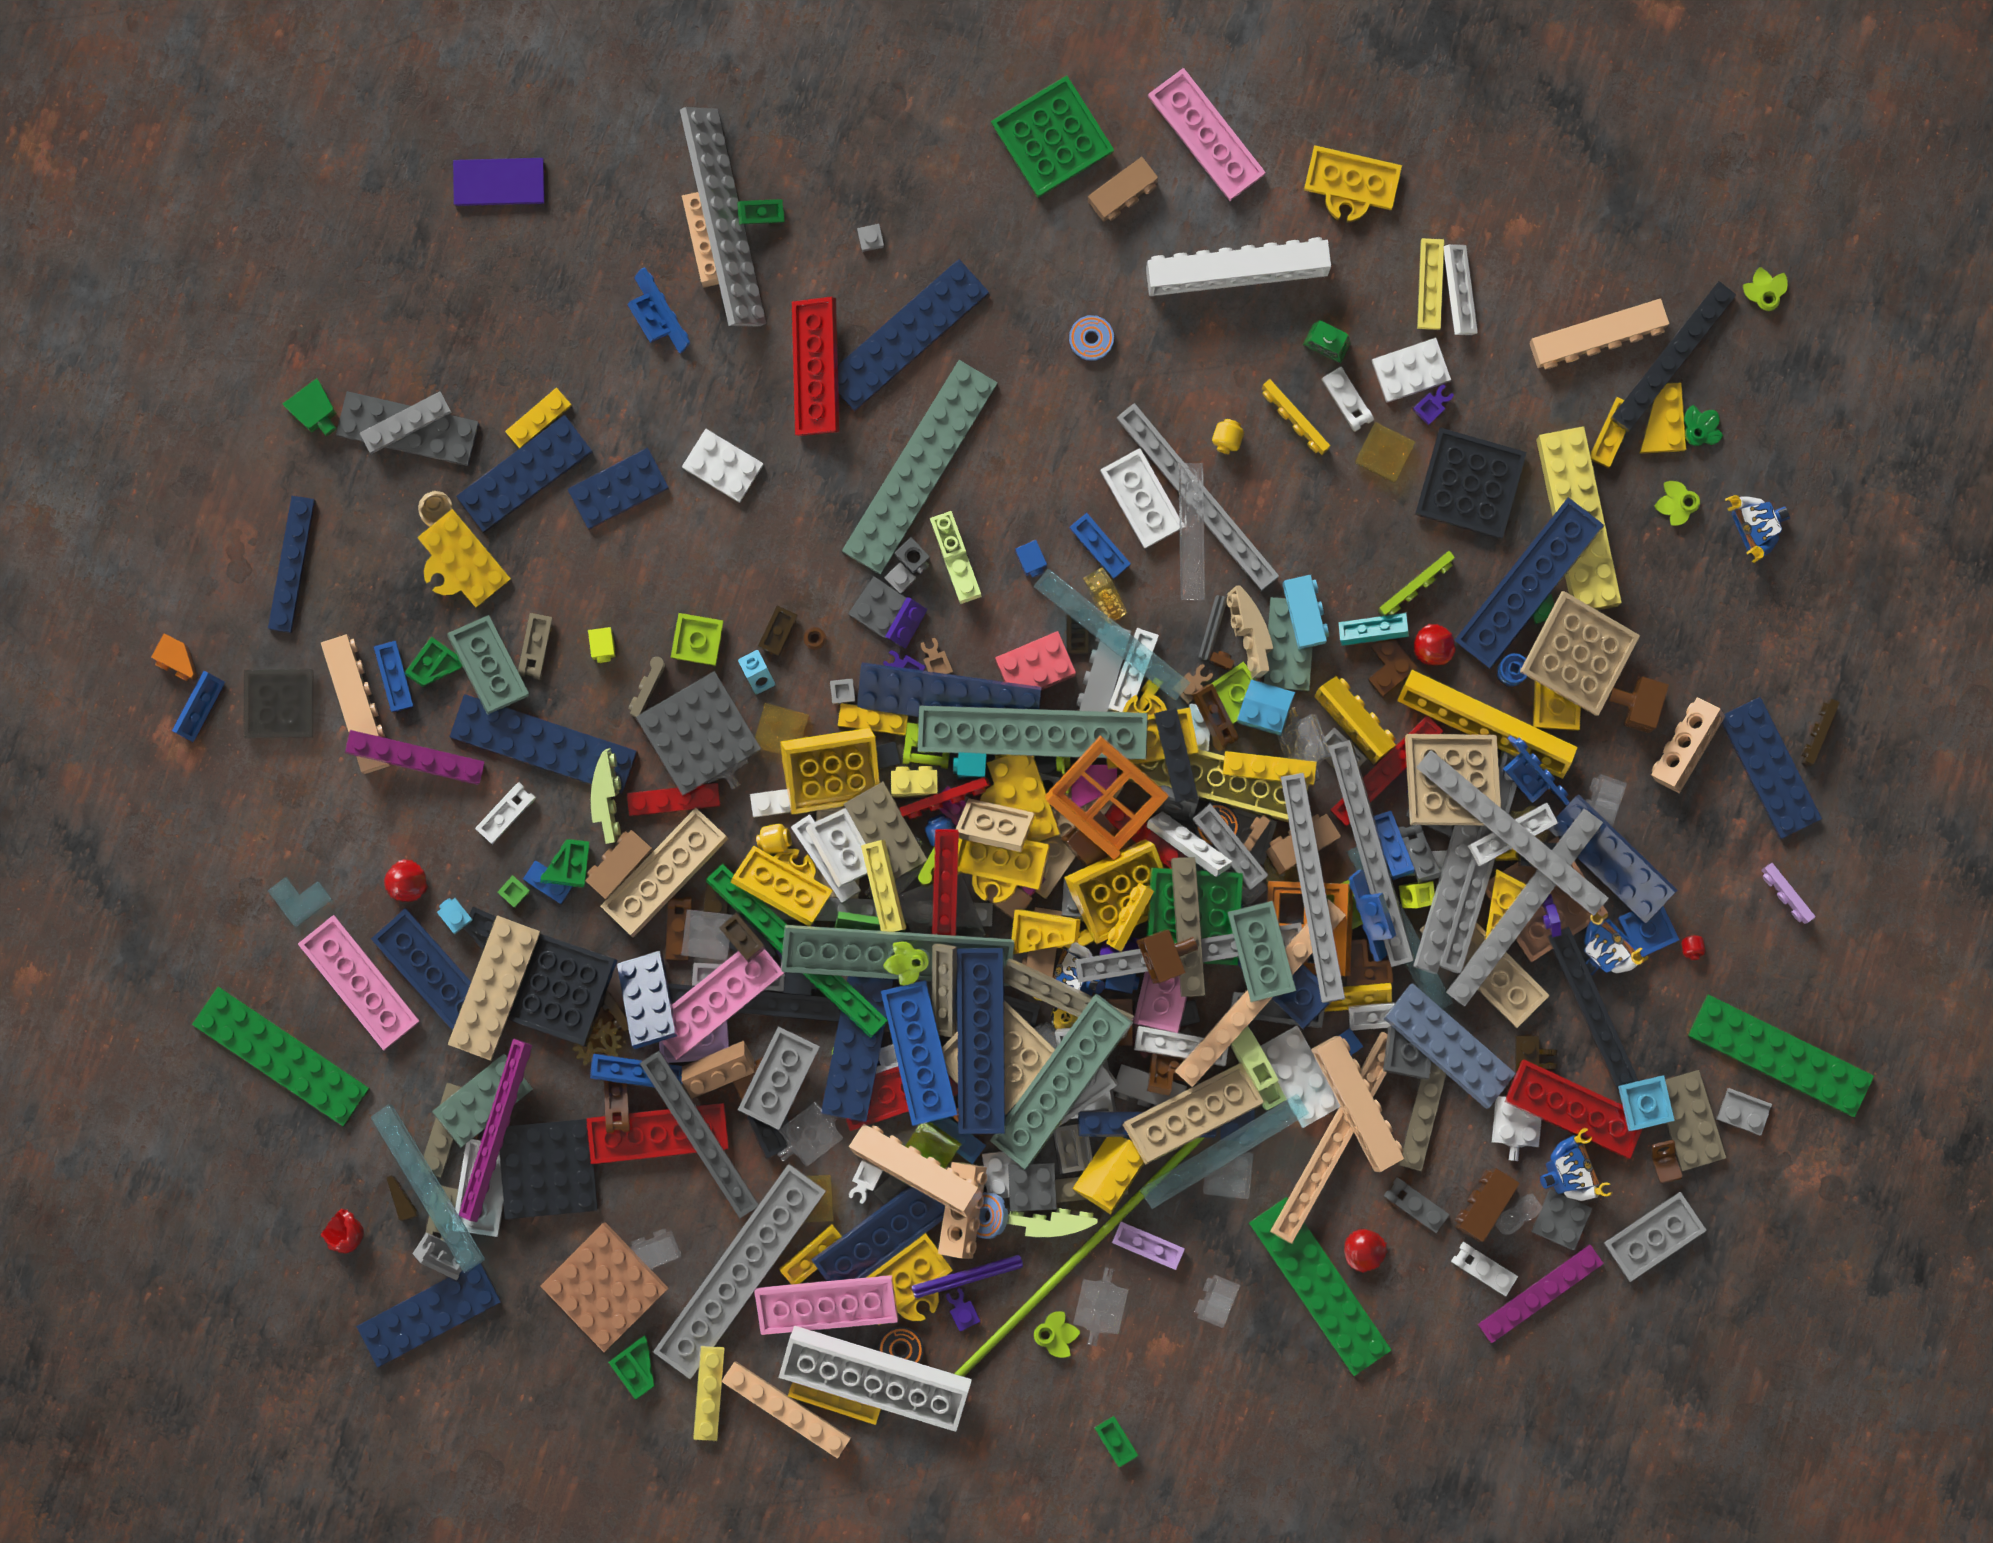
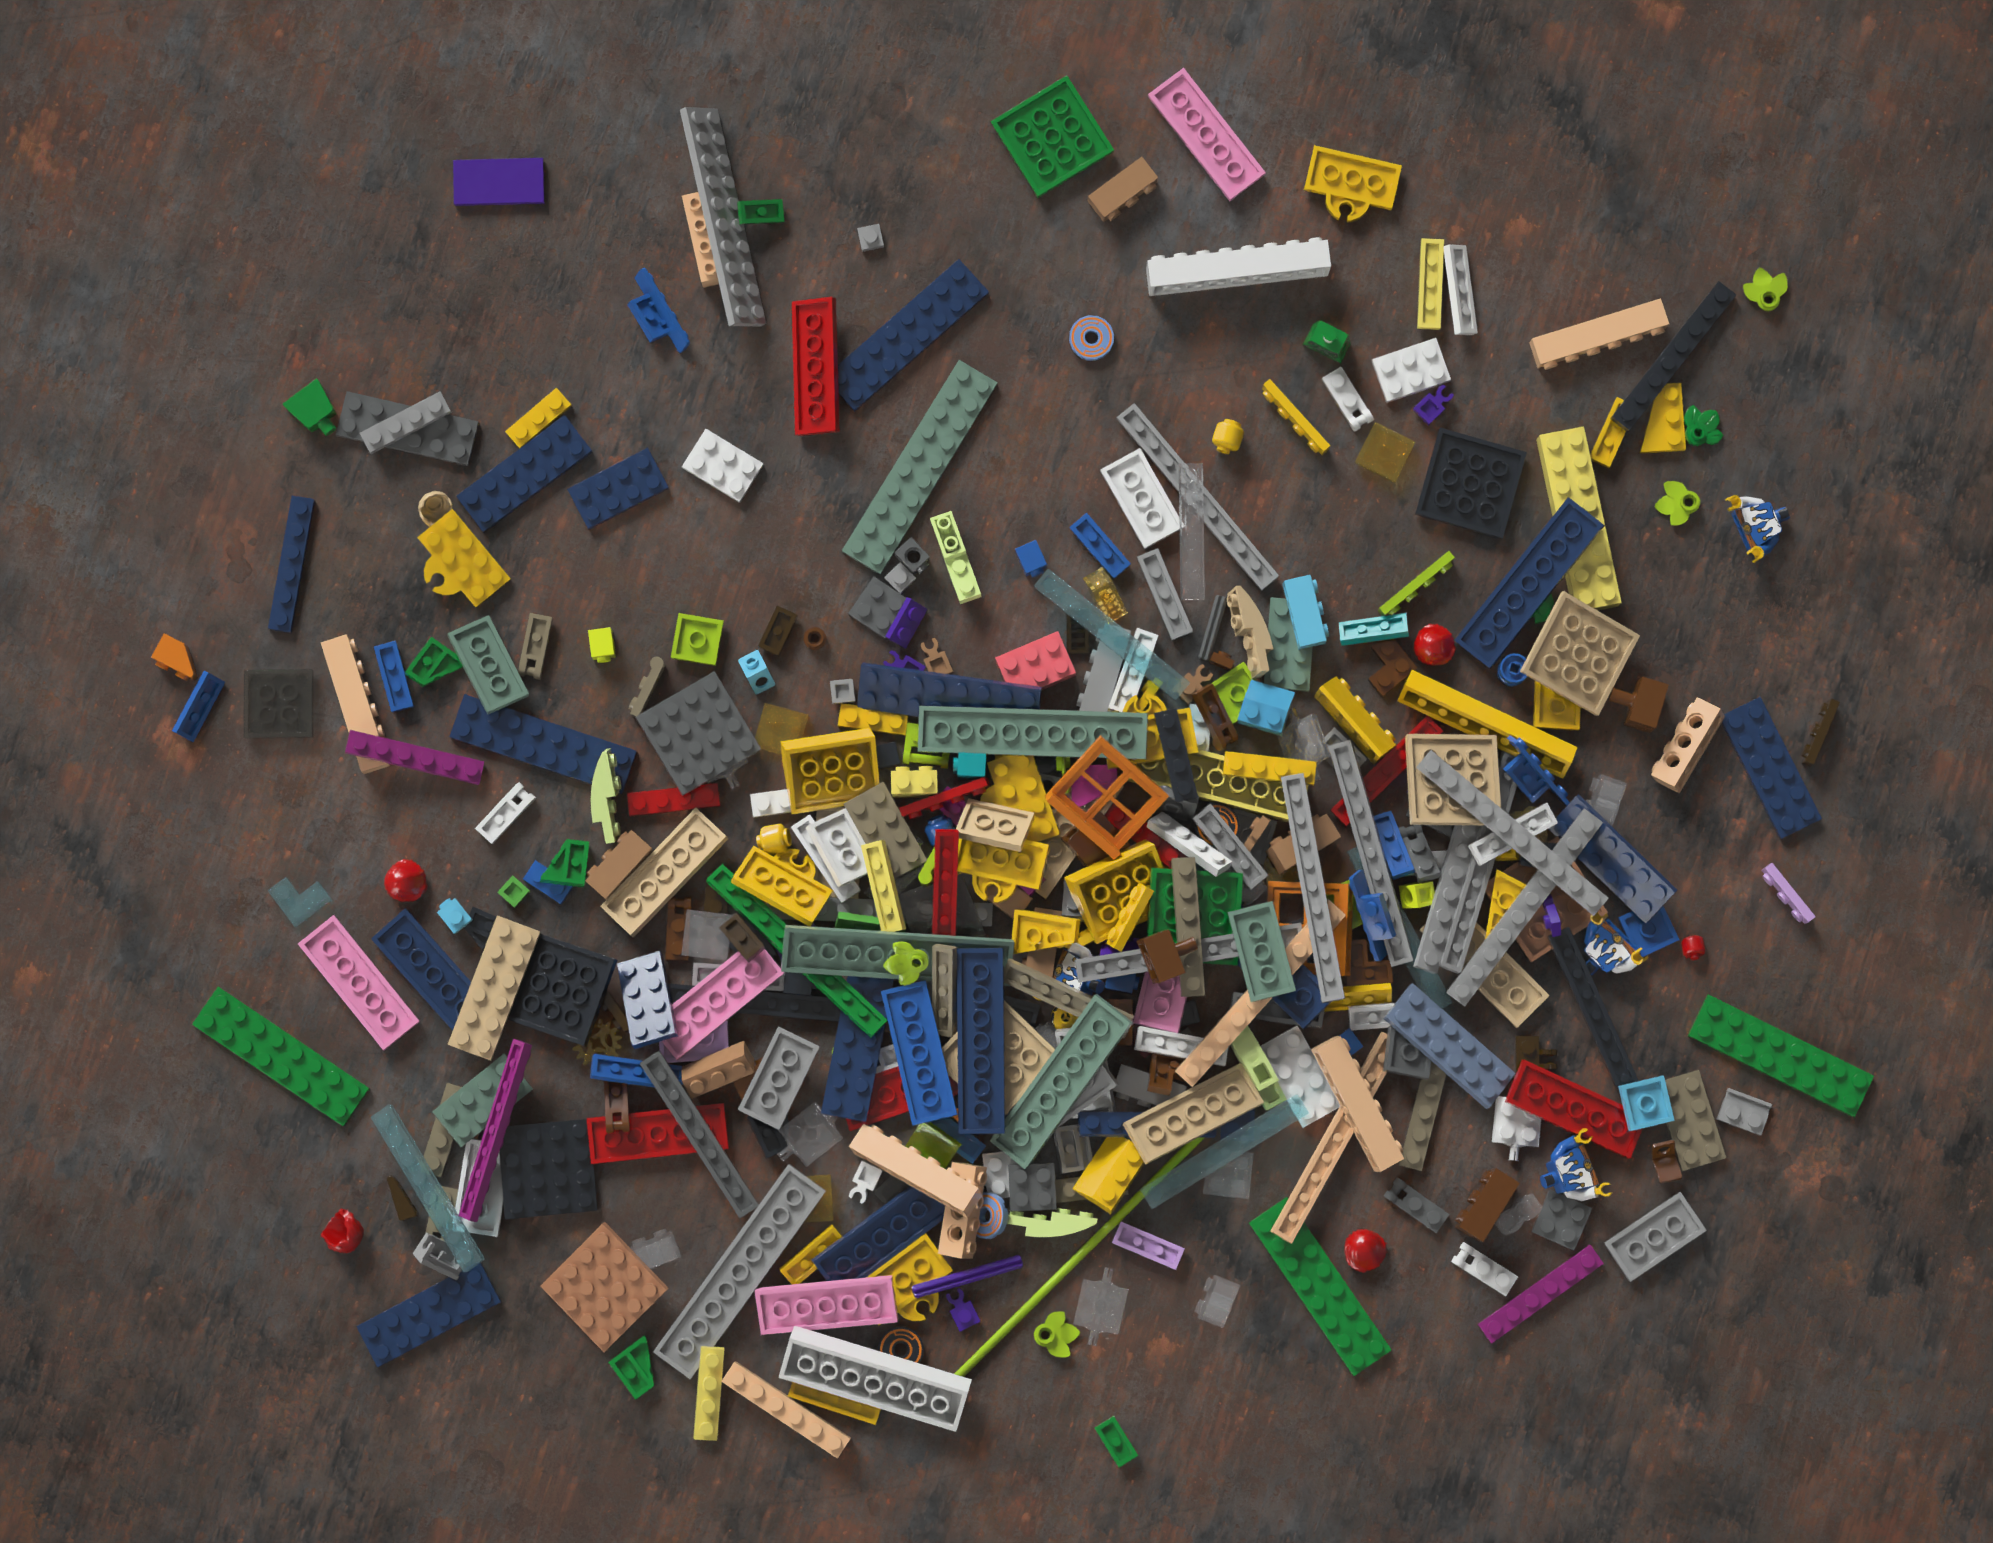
none -> light grey plate [1137,548,1193,641]

